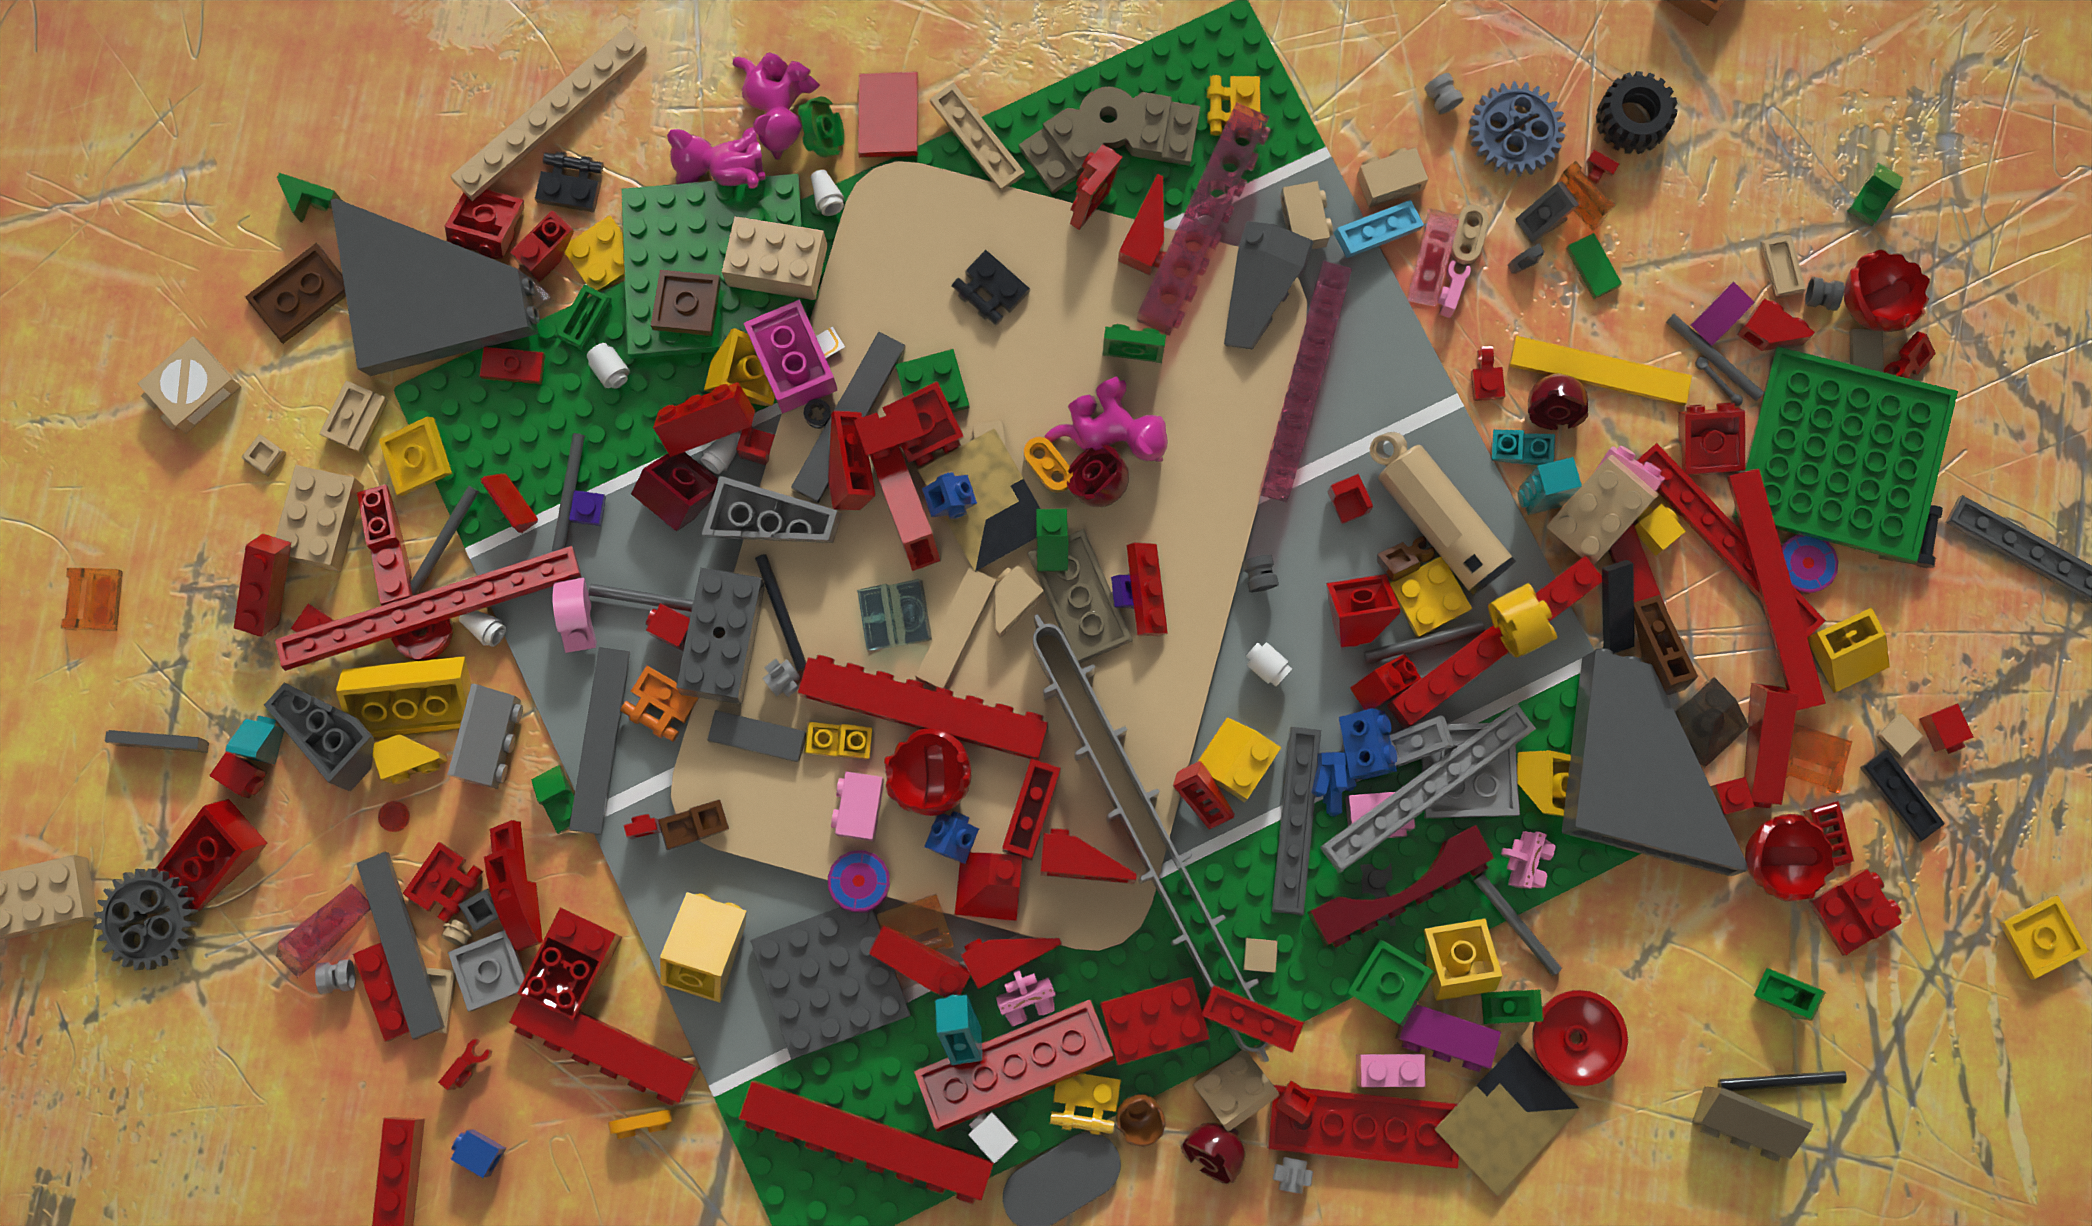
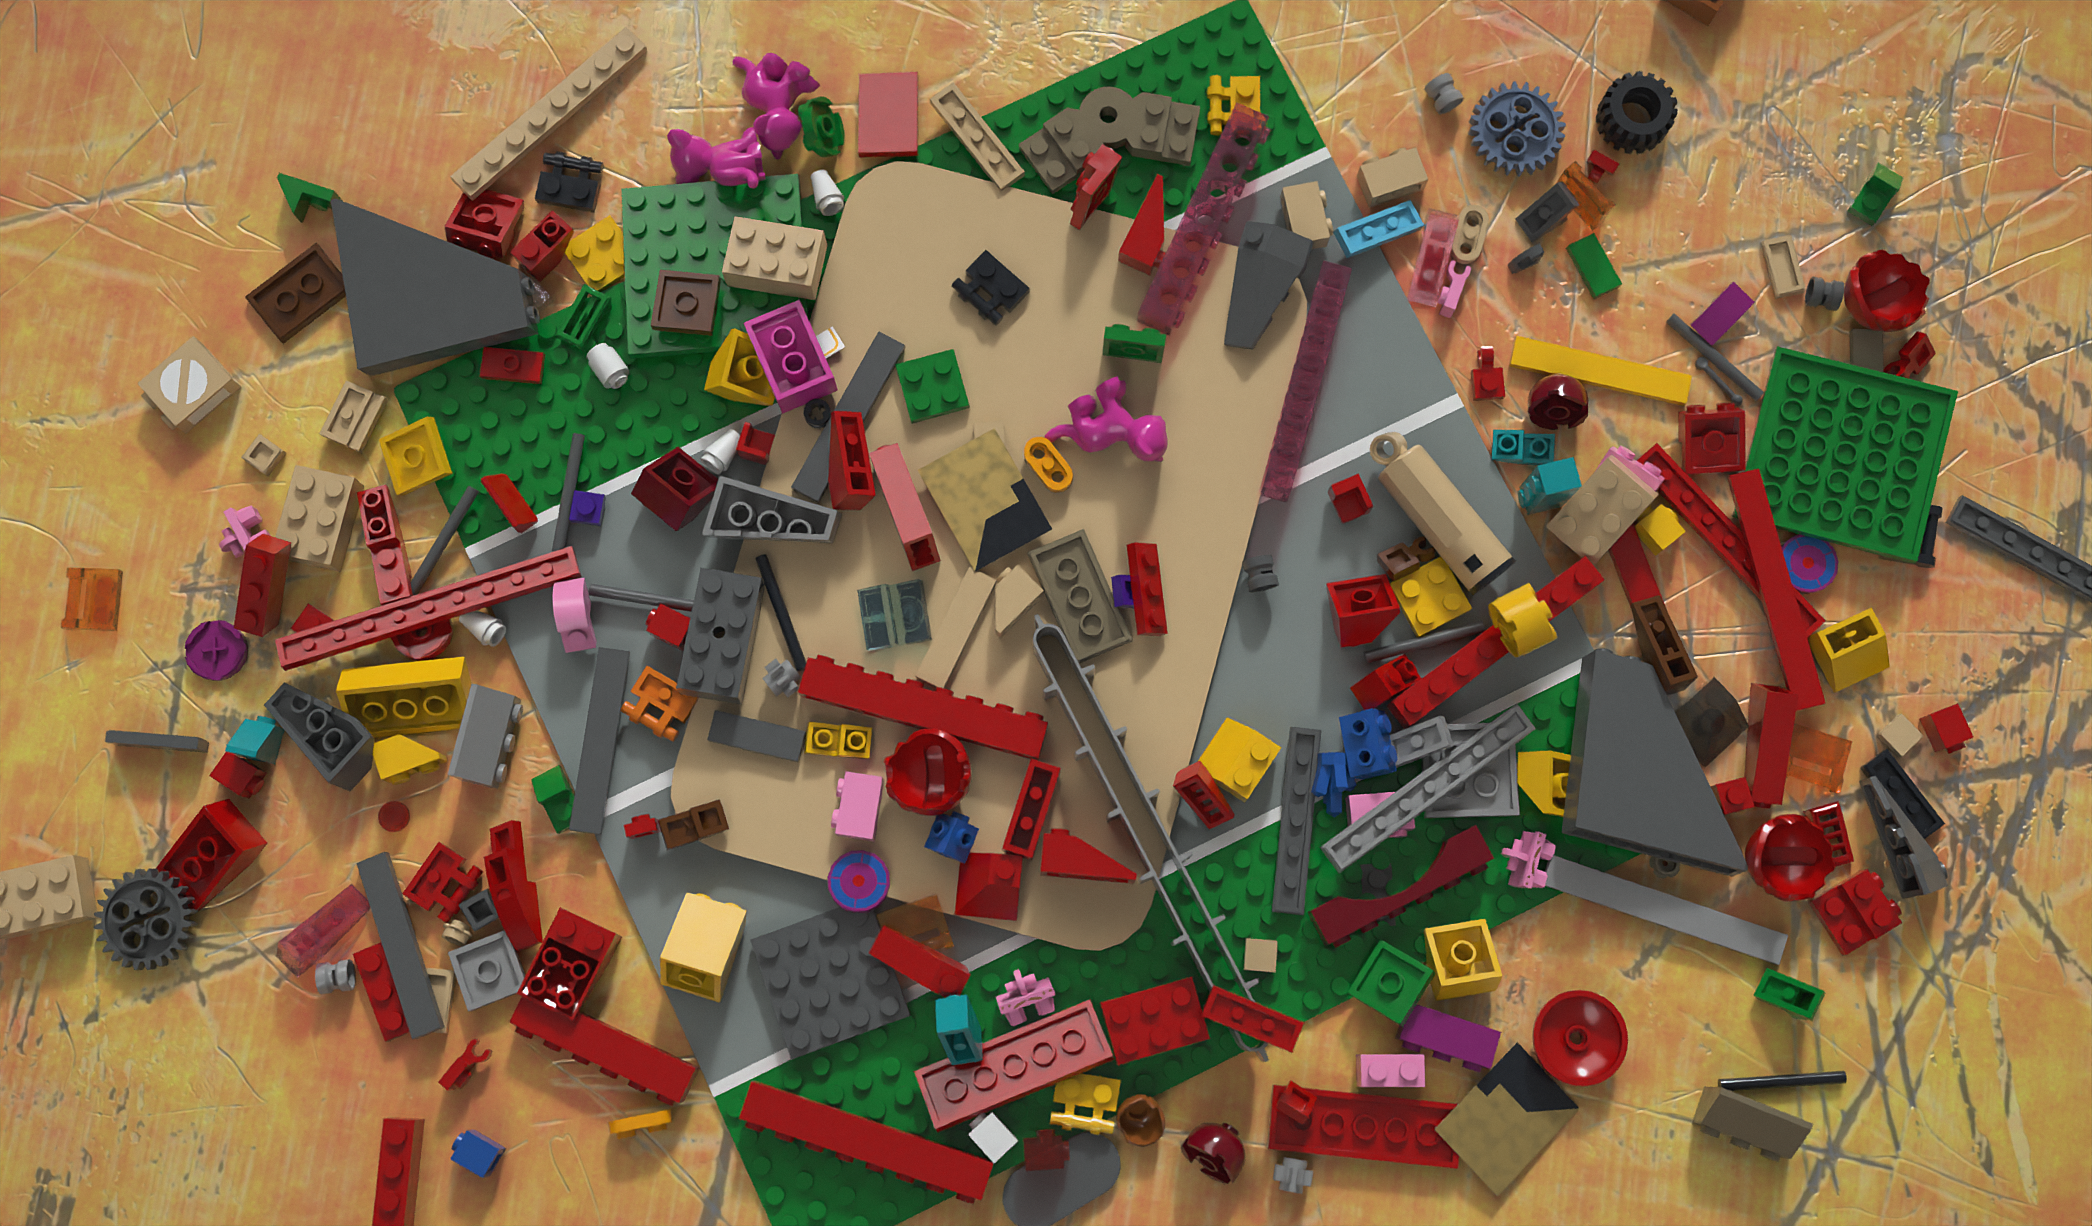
red brick [653,382,755,457] -> none
red brick [854,400,925,460] -> none
red plate [882,381,964,467] -> none
blue brick [922,472,977,519] -> none
red slope [961,938,1062,989] -> none
green slope [1036,509,1069,572] -> none
dark red cylinder [1067,445,1129,507] -> none
tan plate [1193,1049,1280,1132] -> none
white brick [1246,642,1292,687] -> none
dark grey bar [1473,873,1562,976] -> none
green slope [1481,989,1543,1024] -> none
black tile [1602,560,1635,654] -> none
red slope [1737,298,1815,351] -> none
yellow plate [2000,895,2089,979] -> none
none -> magenta tile [185,620,248,681]
none -> bright pink hips [219,505,271,558]
none -> clear red brick [1023,1129,1070,1171]
none -> light grey tile [1544,855,1788,965]
none -> dark tan plate [1650,856,1680,878]
none -> dark grey wedge [1859,776,1948,899]

